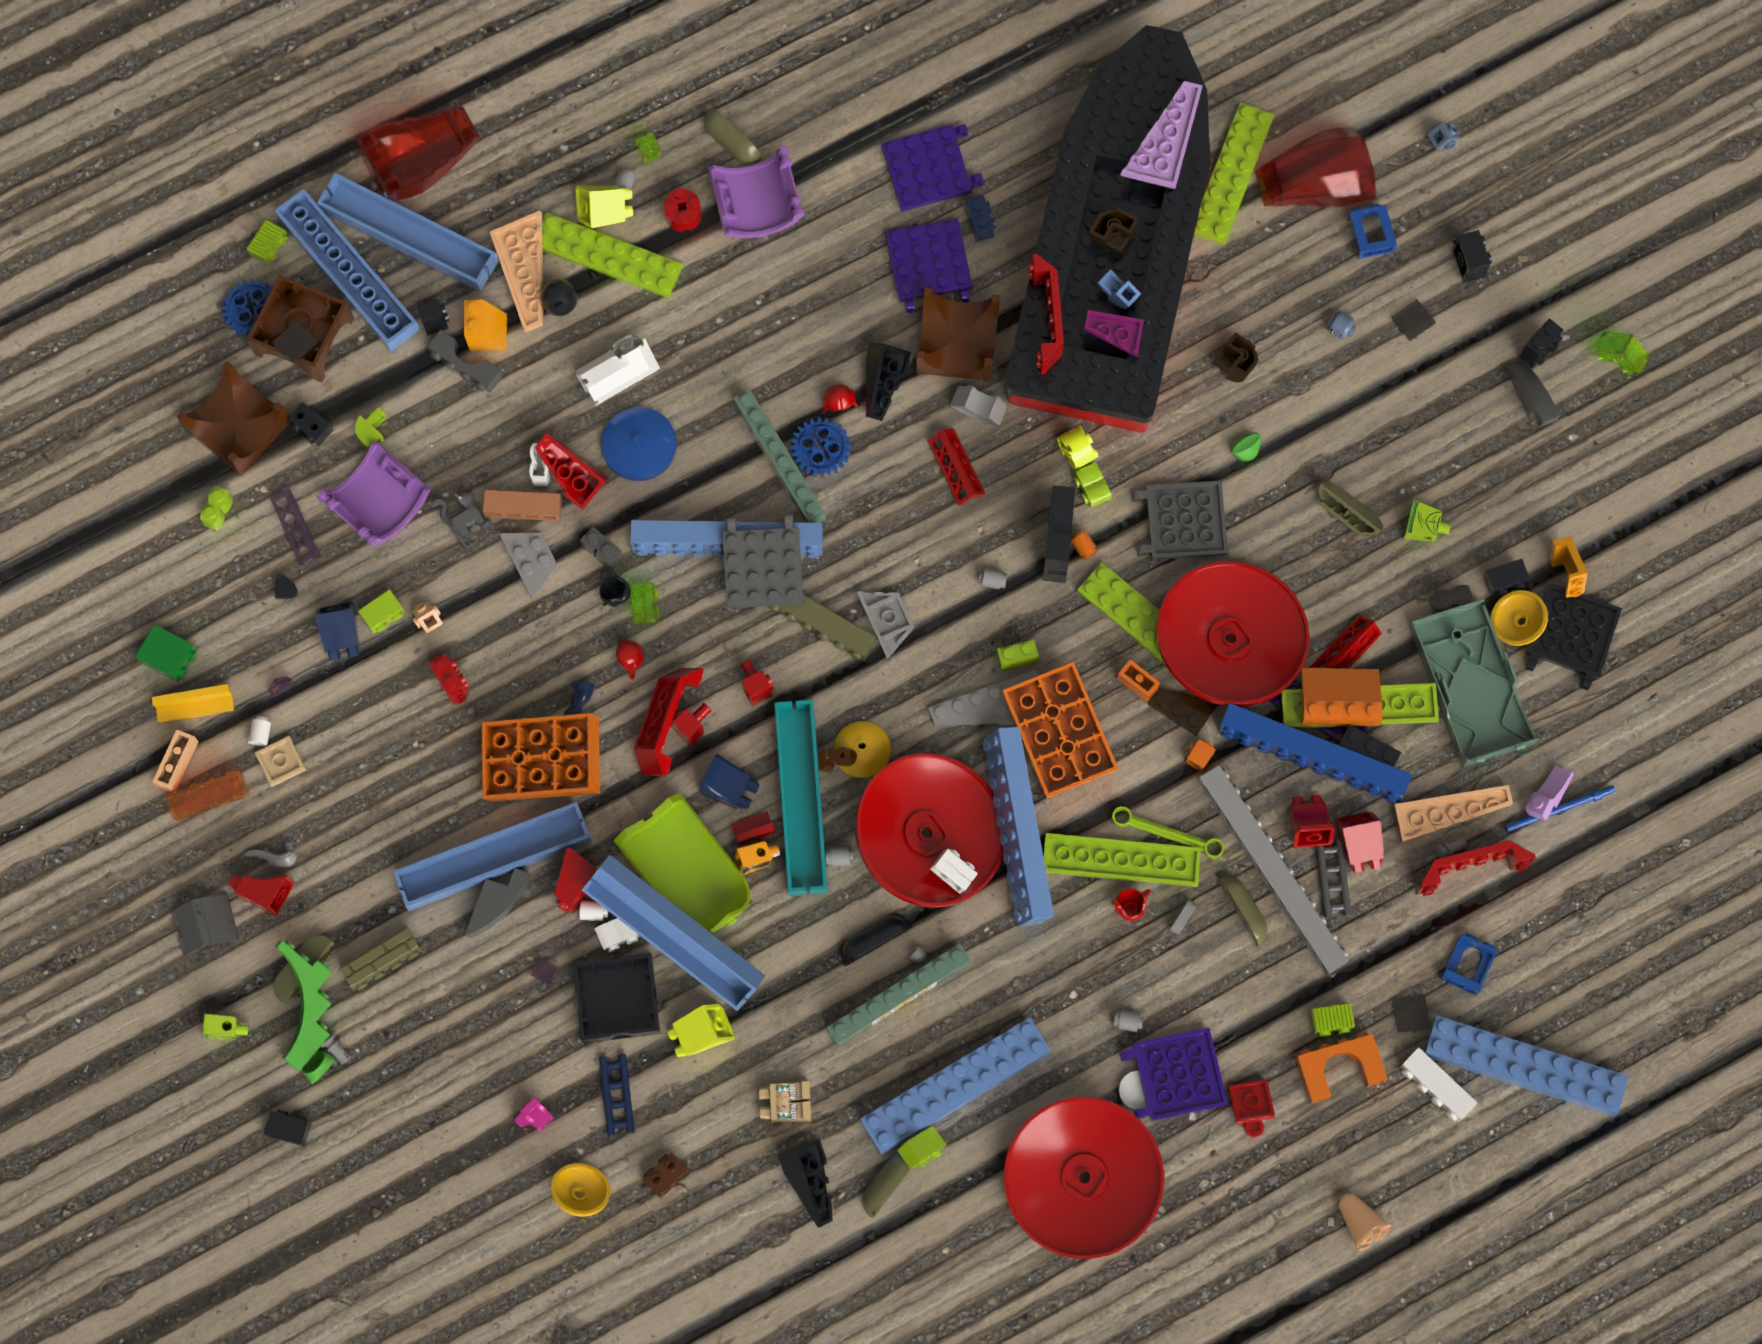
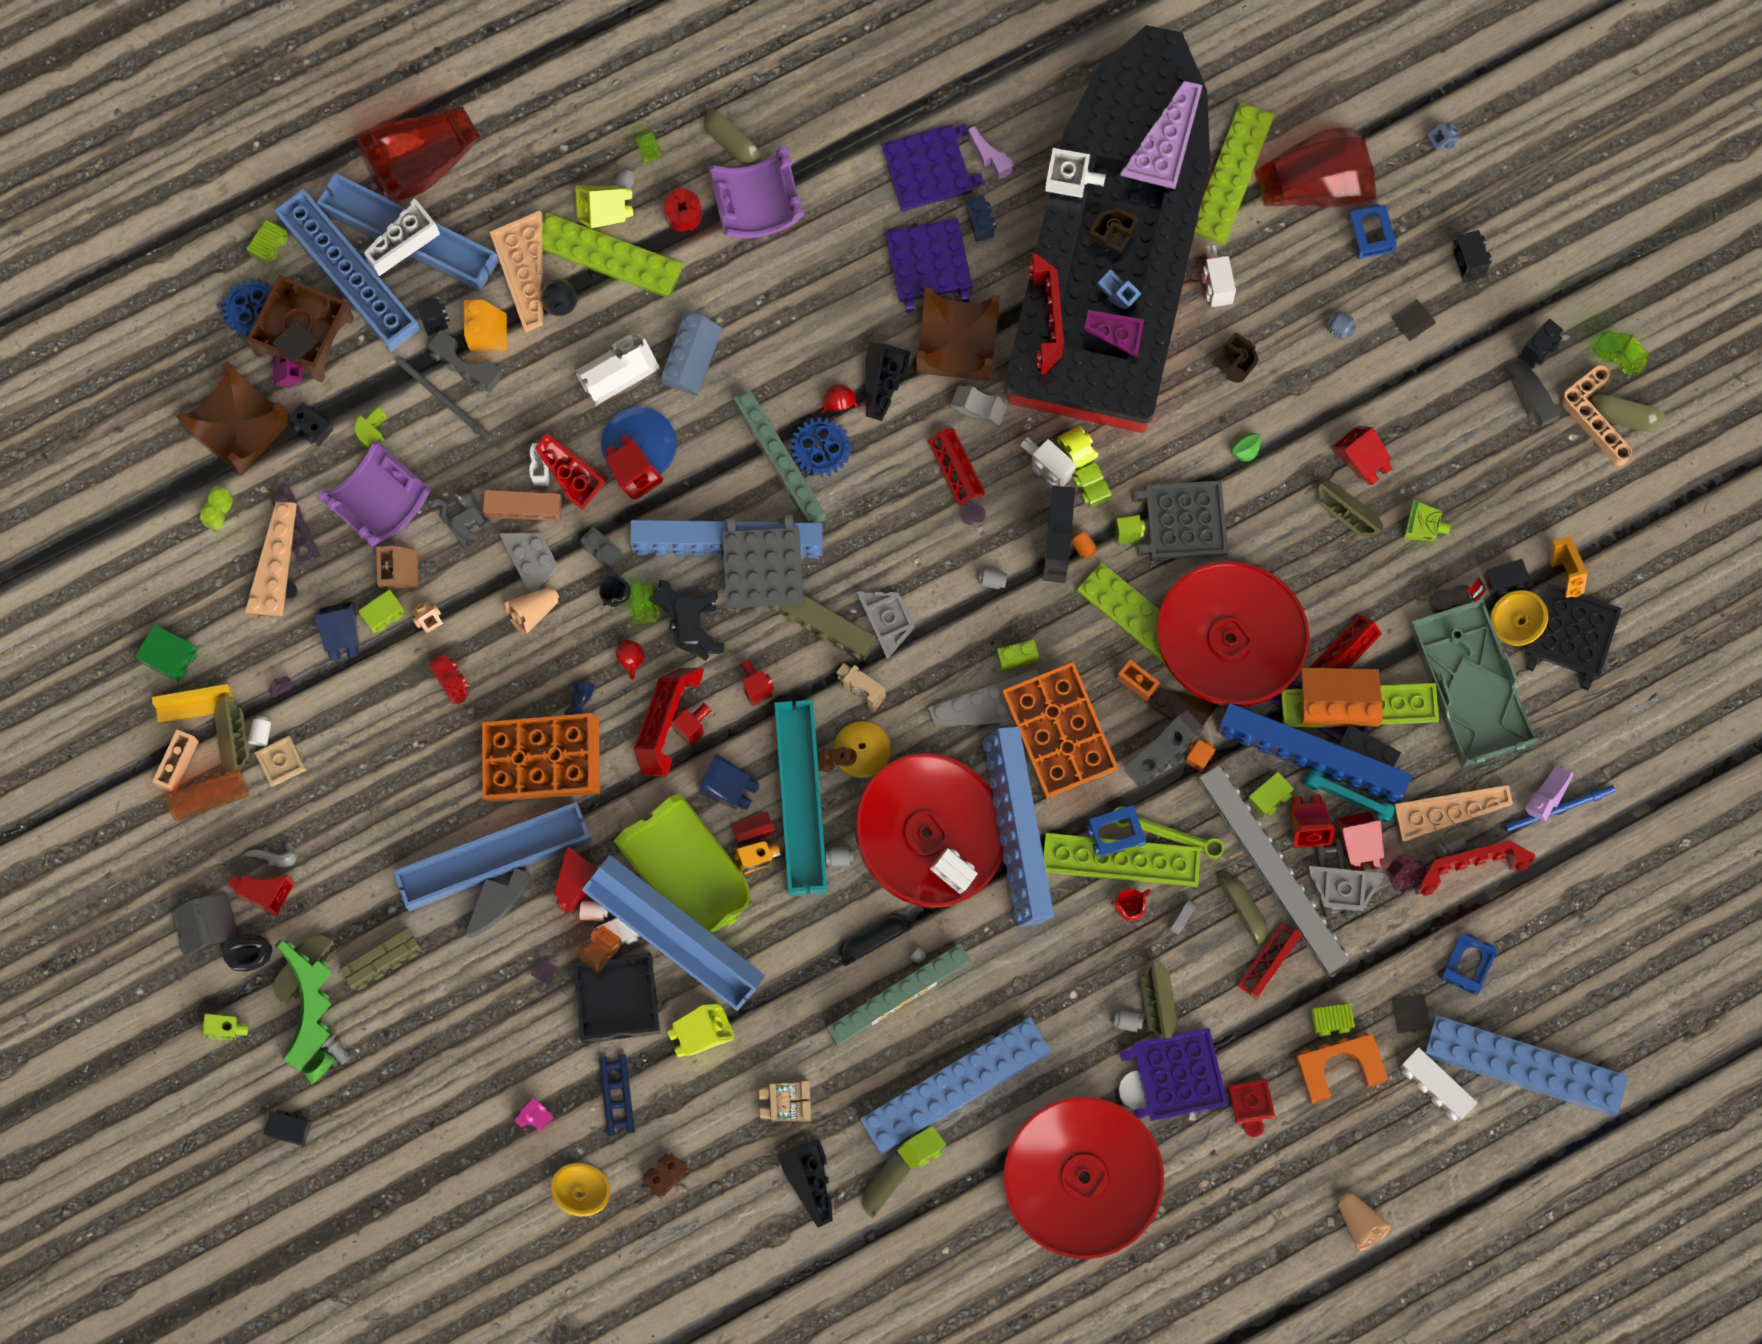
none -> olive brick [215,696,249,772]
none -> black hair [222,934,273,972]
none -> light nougat wing [245,502,297,616]
none -> magenta brick [273,356,302,388]
none -> white wedge [364,198,440,276]
none -> medium nougat slope [376,546,419,590]
none -> dark grey bar [396,357,490,440]
none -> light nougat cone [504,587,559,634]
none -> clear orange brick [578,925,622,973]
none -> red hips [605,435,663,500]
none -> black animal [648,580,725,661]
none -> sand blue slope [661,310,723,396]
none -> tan hips [837,663,886,712]
none -> clear purple tile [961,501,986,525]
none -> lavender slope [968,126,1014,180]
none -> white brick [1021,437,1076,488]
none -> white brick [1045,148,1106,198]
none -> blue panel [1086,805,1146,860]
none -> lime brick [1115,515,1145,546]
none -> dark grey brick [1124,710,1204,787]
none -> olive brick [1141,961,1177,1039]
none -> white brick [1201,245,1236,308]
none -> red fence [1237,923,1303,1000]
none -> lime brick [1248,772,1294,817]
none -> teal piece [1304,770,1395,823]
none -> light grey wing [1308,866,1384,911]
none -> red hips [1331,426,1393,485]
none -> clear pink cone [1386,854,1426,893]
none -> sticker [1467,576,1486,603]
none -> light nougat beam [1561,365,1632,466]
none -> olive brick [1590,395,1665,432]

